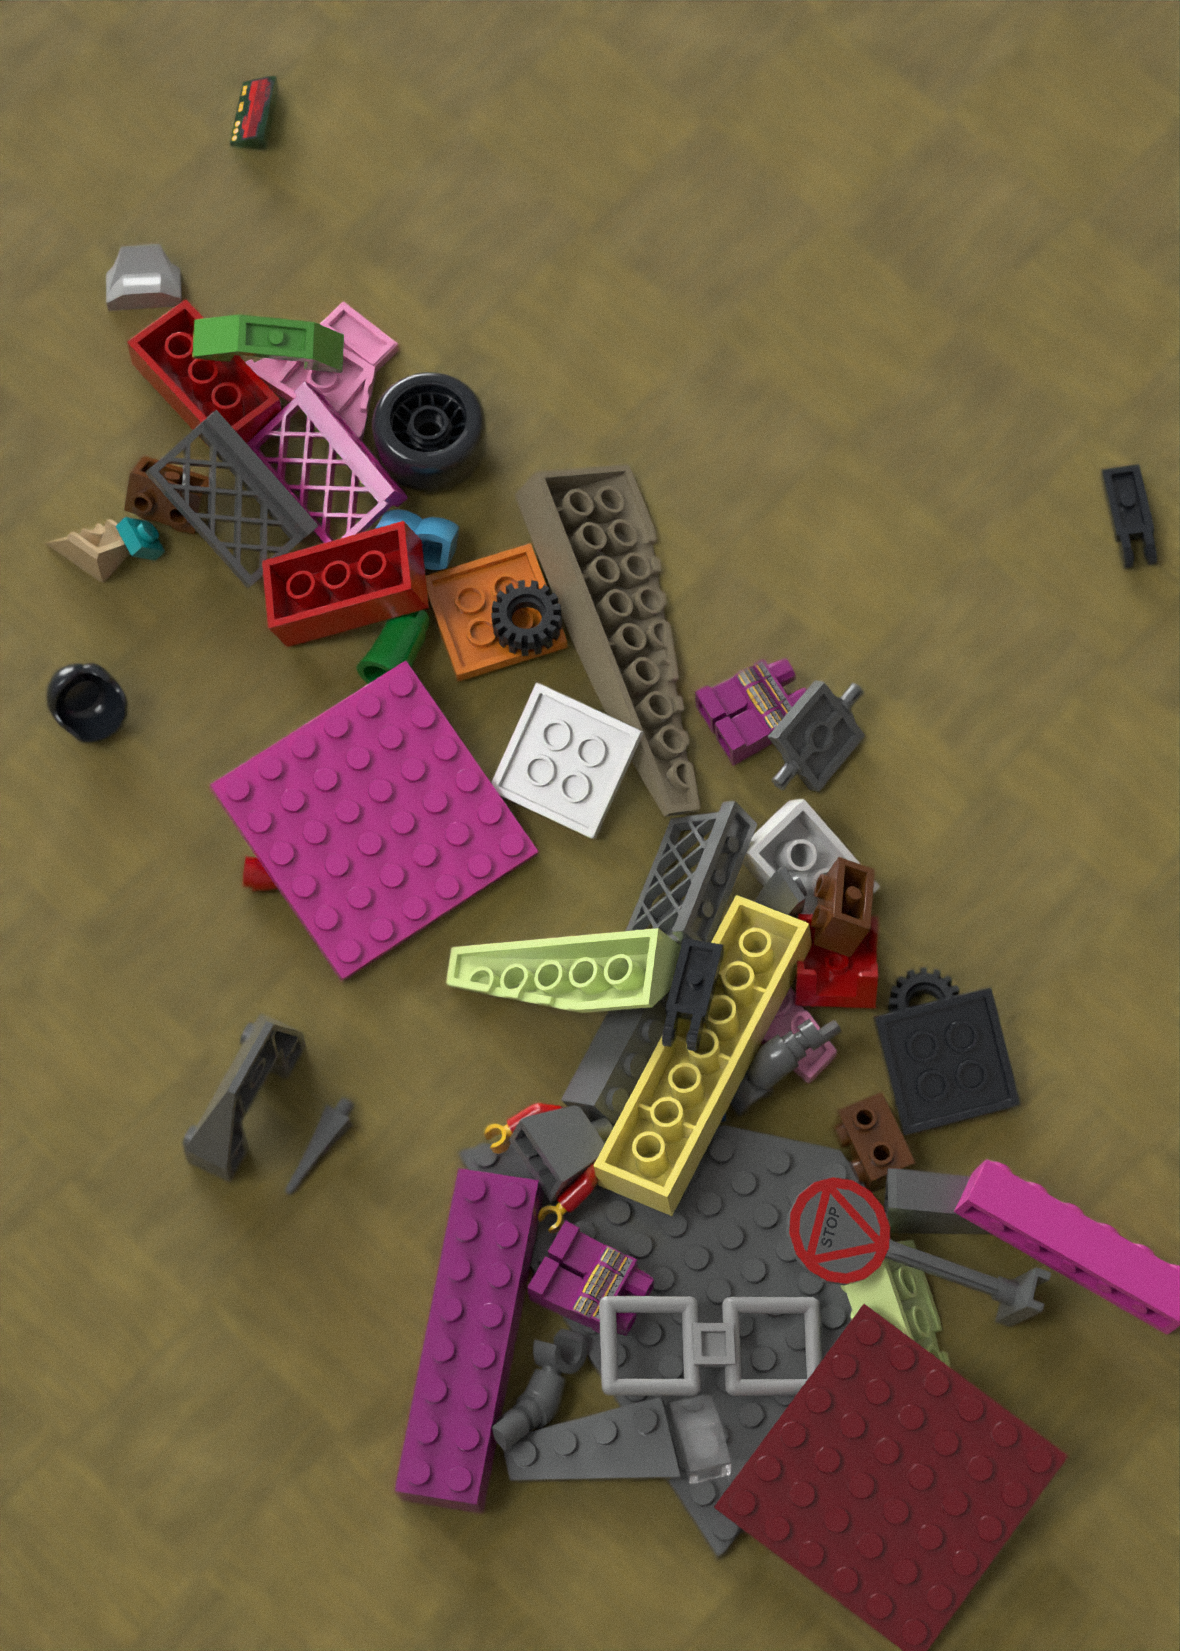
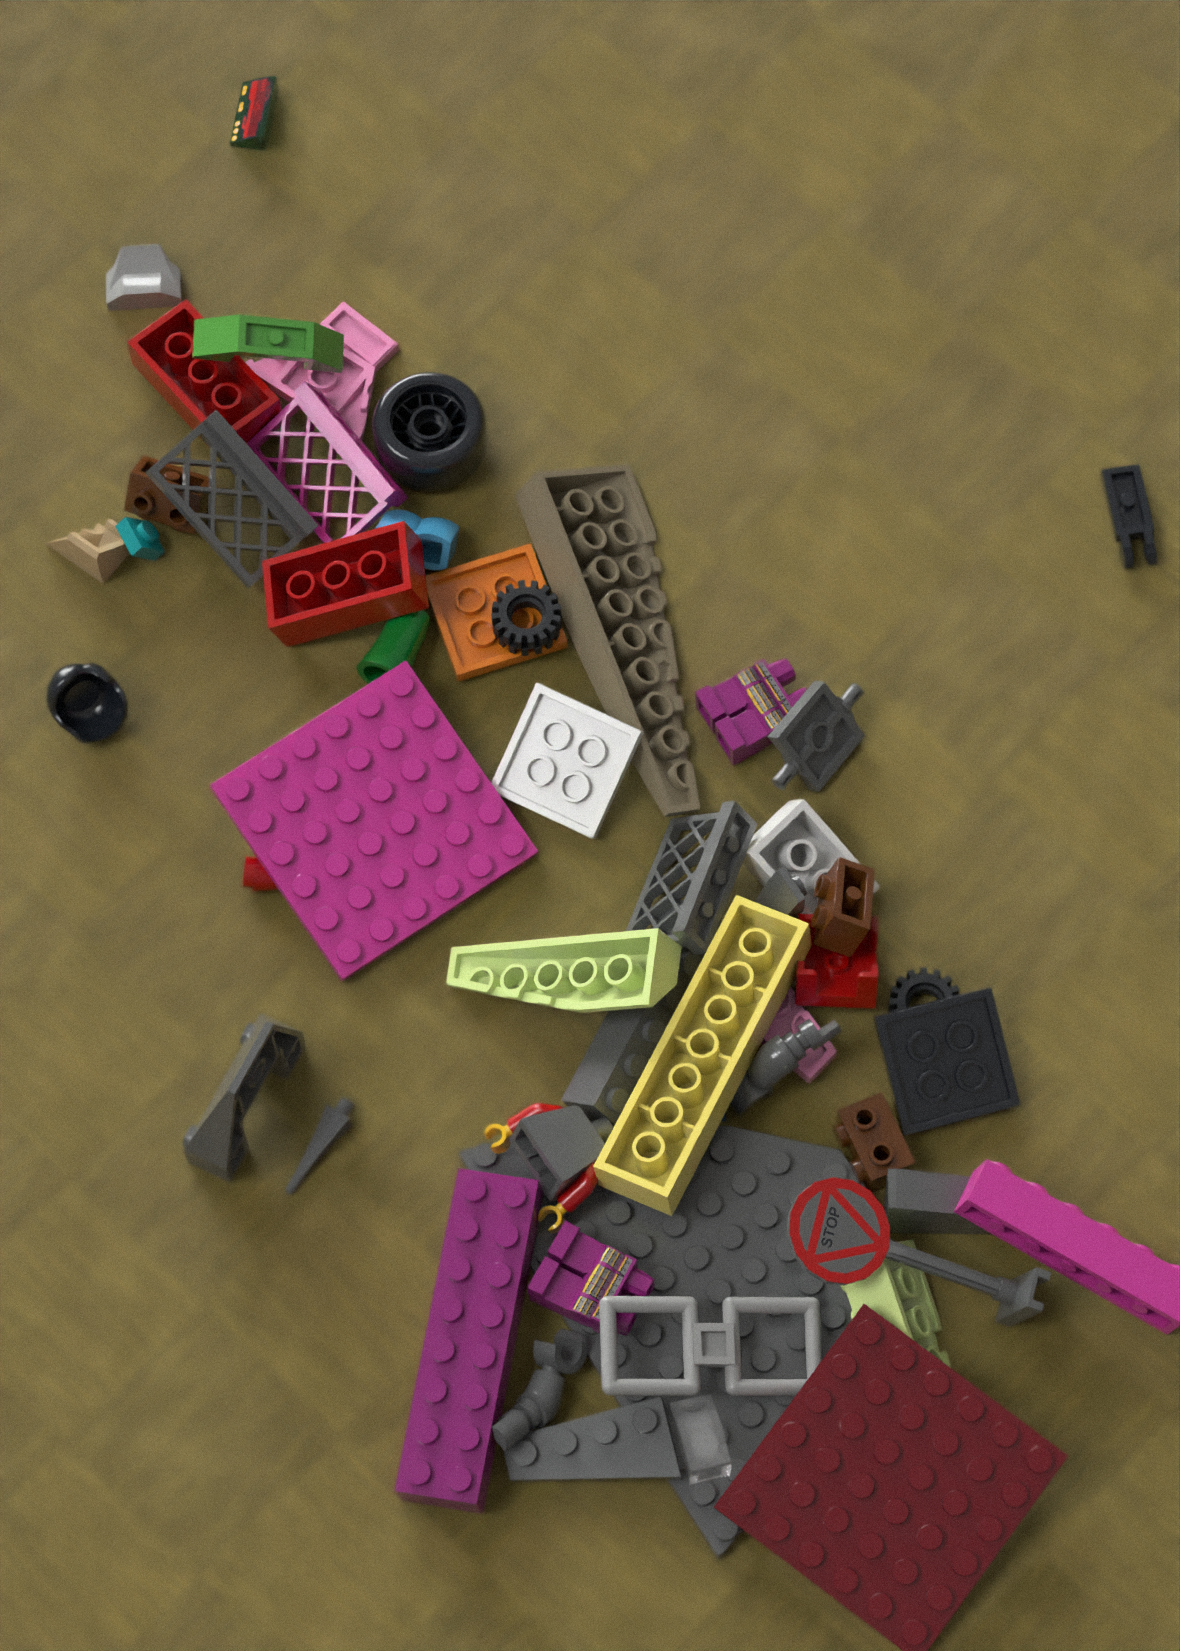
black hinge [662,938,724,1051] -> none

